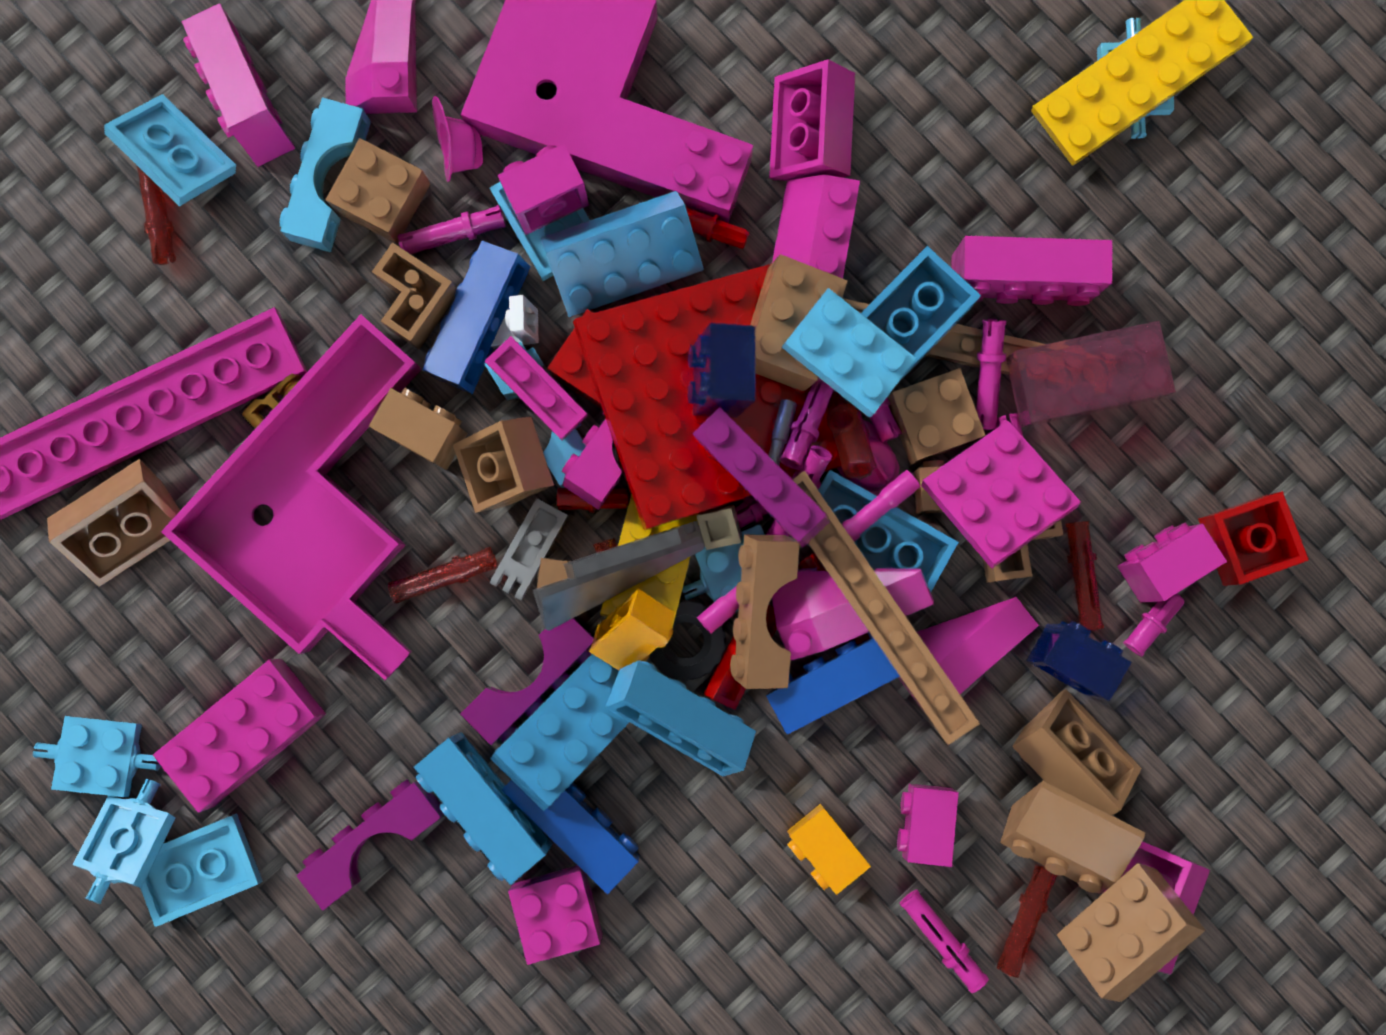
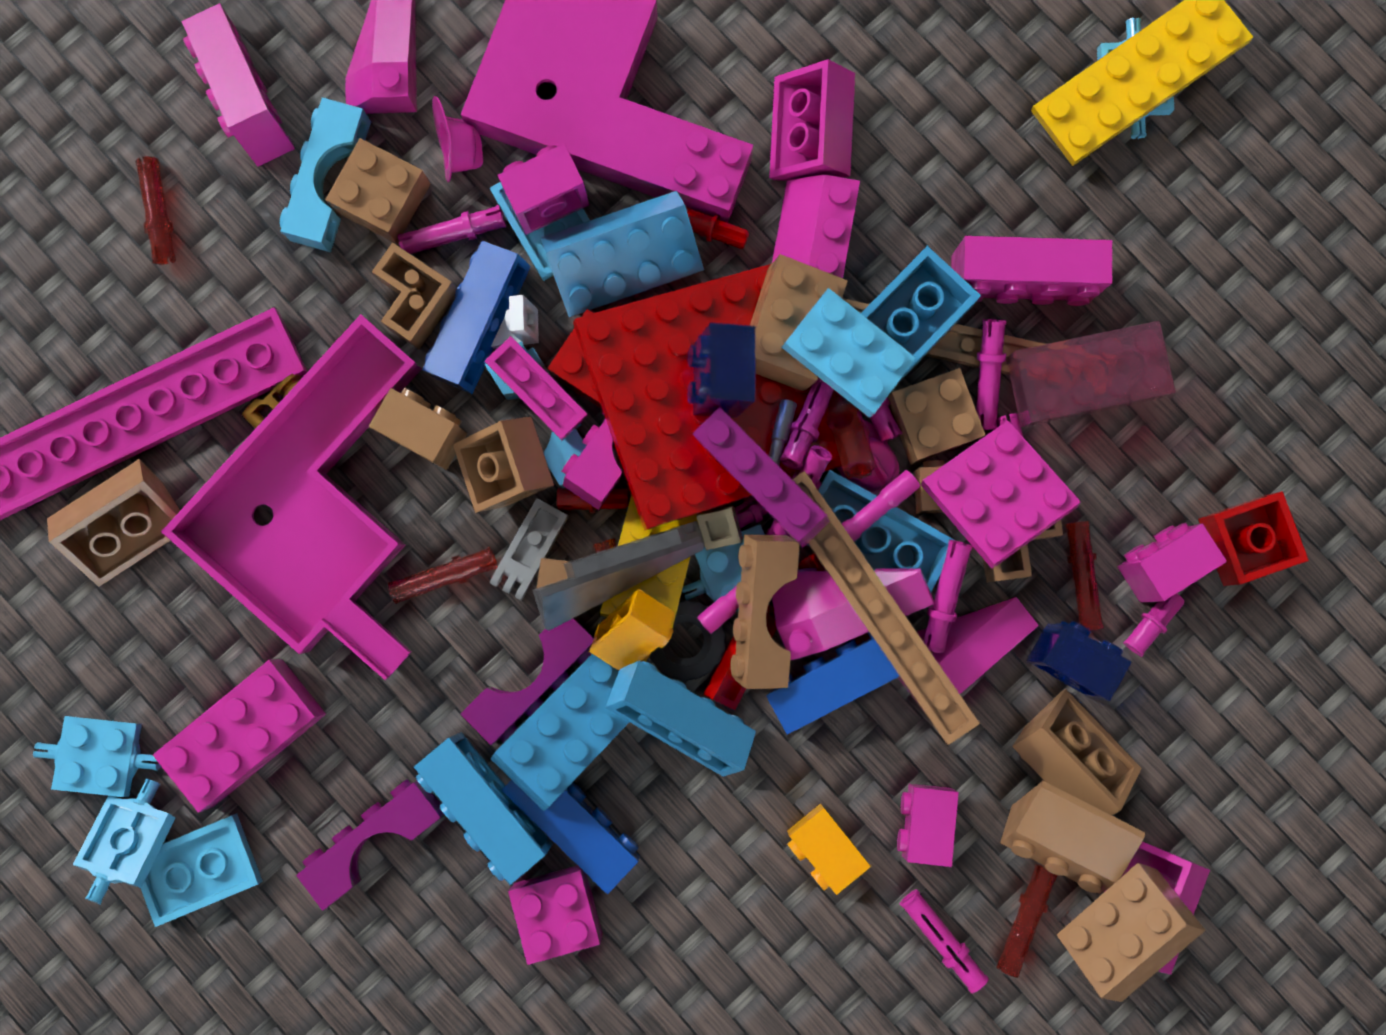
medium azure plate [104,94,236,206] -> none
none -> dark pink pin [923,540,973,653]

